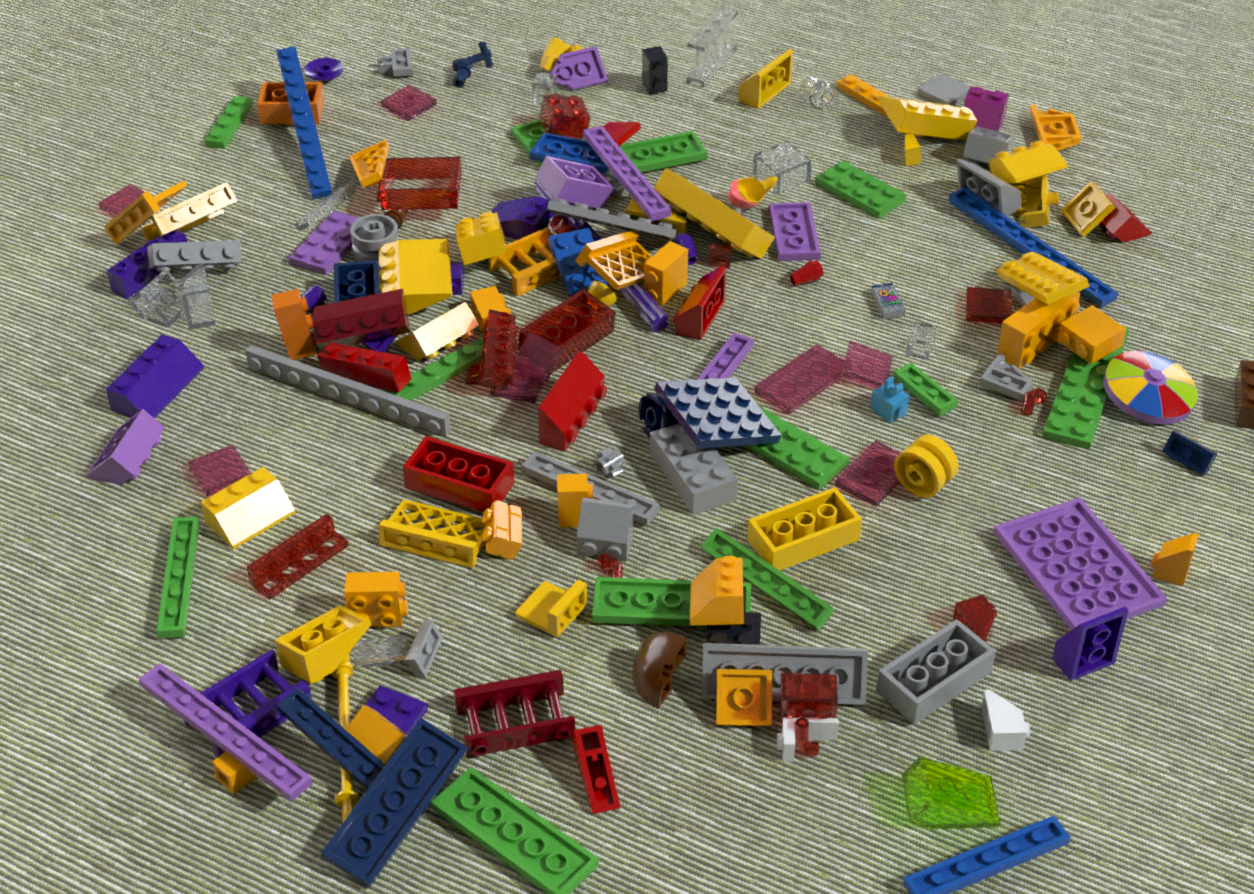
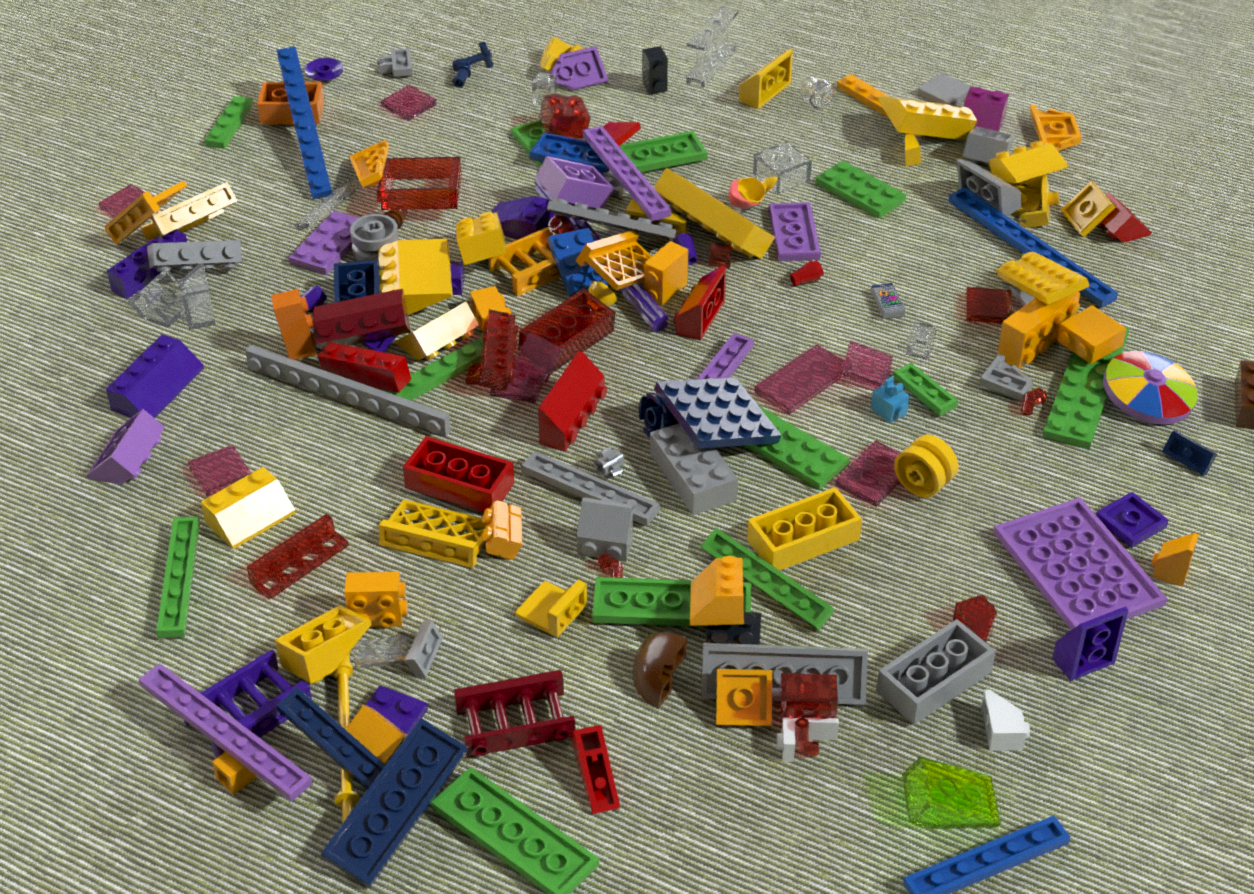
light orange brick [557,474,593,528] -> none
none -> dark purple plate [1096,492,1169,548]

